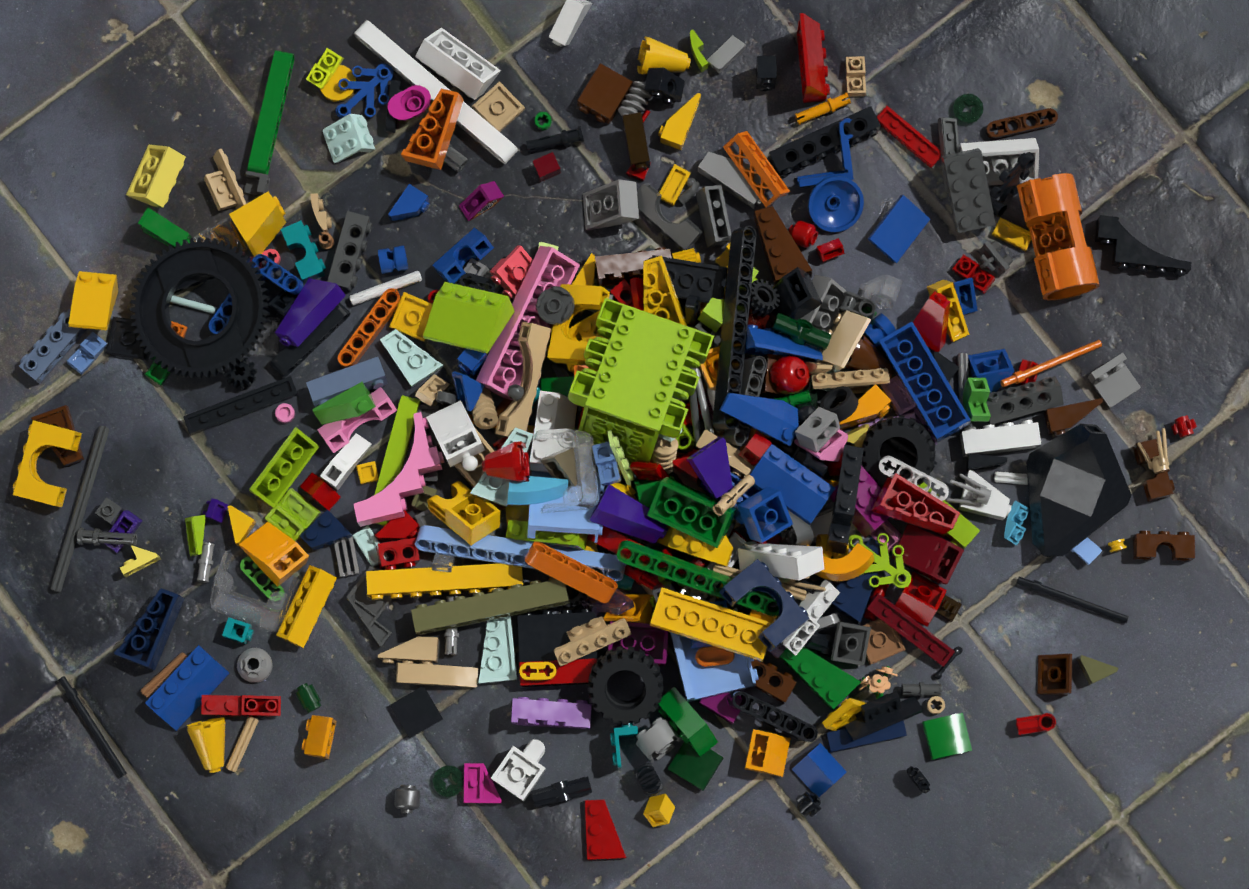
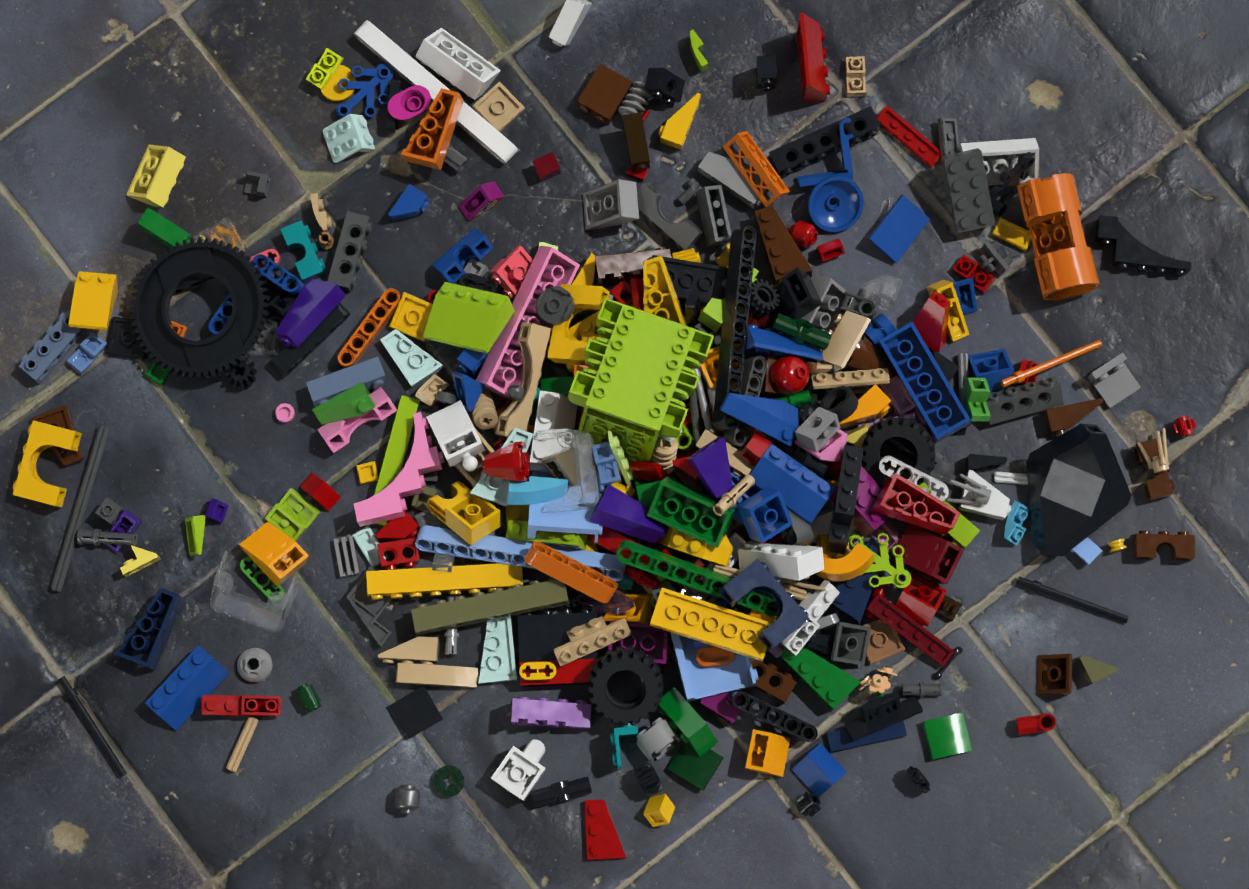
medium nougat axle [141,652,188,698] -> none
light aqua bar [170,295,217,314] -> none
black plate [183,376,298,435] -> none
yellow cone [187,717,226,773] -> none
light grey pin [197,542,215,583] -> none
tan bracket [204,149,247,211] -> none
teal brick [222,617,254,644] -> none
yellow slope [227,506,256,546] -> none
yellow slope [229,191,286,257] -> none
green beam [247,50,295,175] -> none
lime slope [249,427,320,508] -> none
yellow brick [276,565,337,648] -> none
dark blue wing [300,510,353,551] -> none
light orange slope [302,715,337,759] -> none
white slope [320,433,372,490] -> none
white axle [349,271,422,306] -> none
blue wheel [378,245,408,274] -> none
dark pink wing [464,763,502,803] -> none
black pin [526,126,584,153] -> none
green bush [535,112,552,130] -> none
yellow cone [637,36,691,74] -> none
yellow tile [659,164,691,206] -> none
light grey slope [707,35,746,74] -> none
light orange pin [794,92,851,125] -> none
yellow wing [822,698,865,731] -> none
tan bush [927,696,945,714] -> none
clear green gear [953,94,984,124] -> none
white brick [960,420,1041,457] -> none
reddish brown beam [986,108,1058,140] -> none

